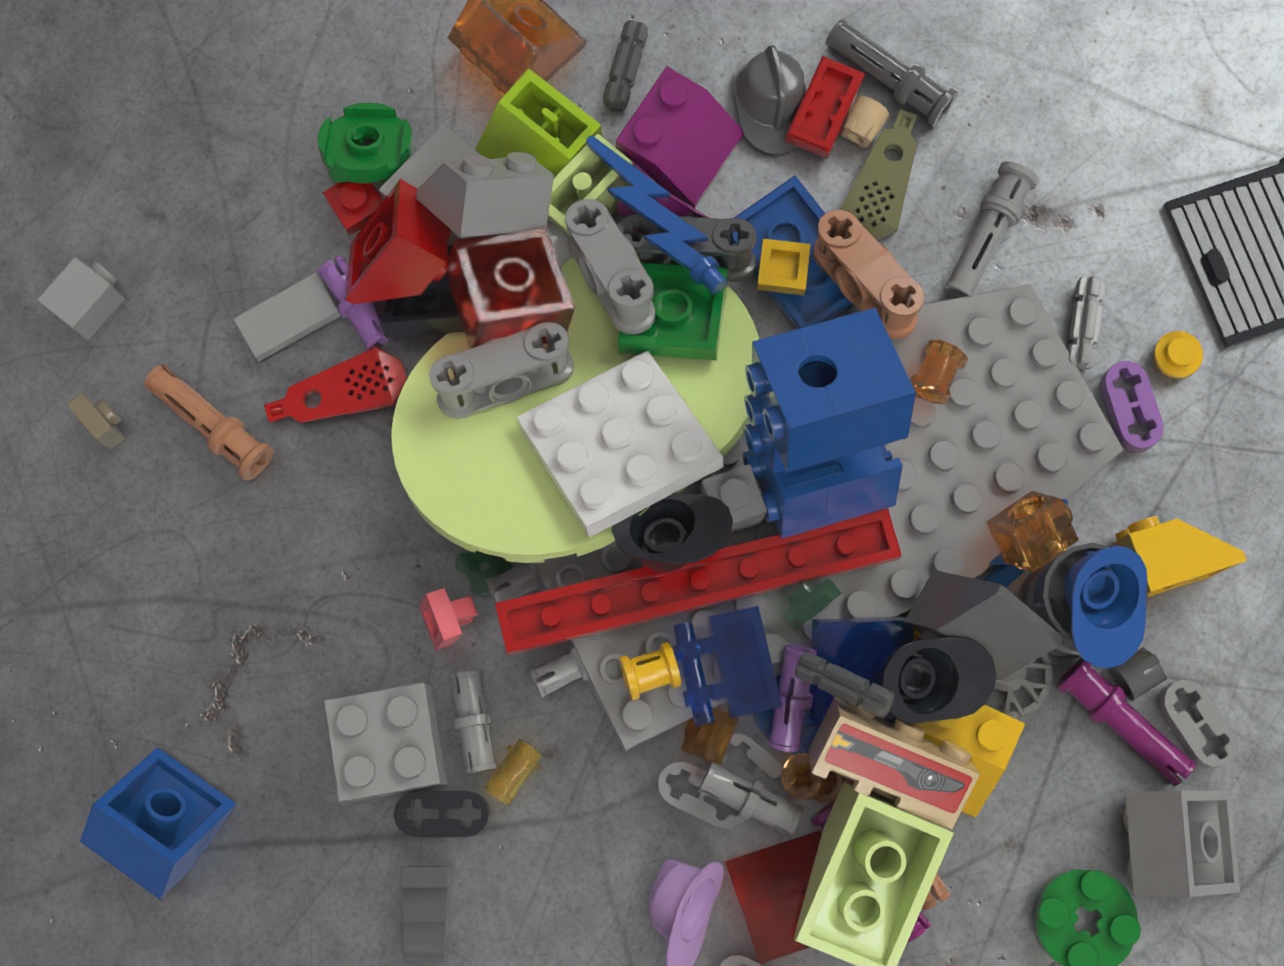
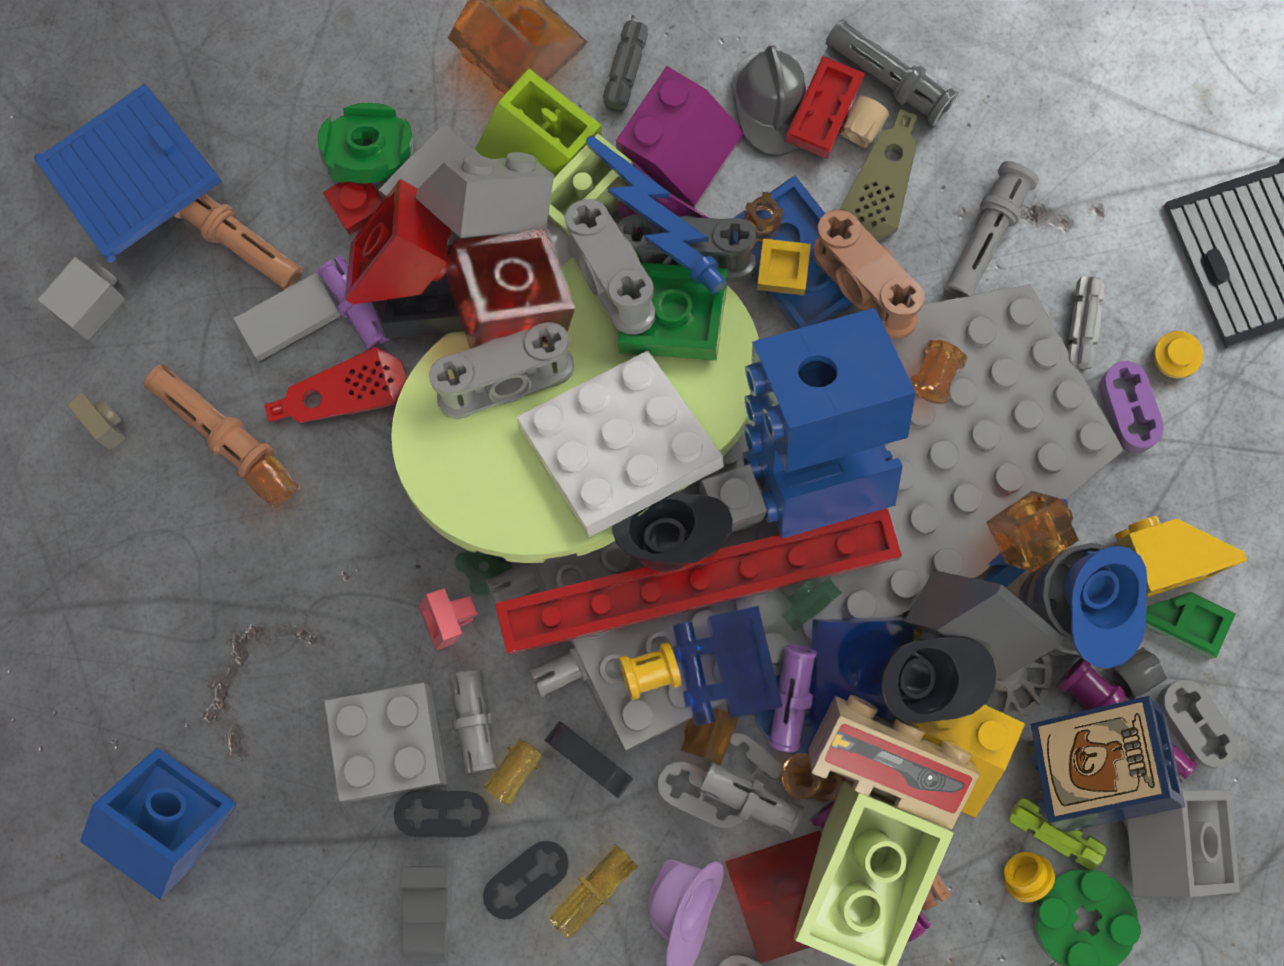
dark grey axle [795,652,895,718] -> none
none -> blue piece [34,84,222,263]
none -> nougat pin [174,193,303,290]
none -> clear orange hose [245,455,299,508]
none -> black beam [483,841,570,920]
none -> black beam [544,721,634,799]
none -> clear yellow axle [549,844,639,938]
none -> clear orange hose [744,192,783,241]
none -> yellow plate [1004,852,1055,903]
none -> lime axle [1009,797,1107,870]
none -> brick [1028,696,1186,832]
none -> green tile [1145,592,1236,659]

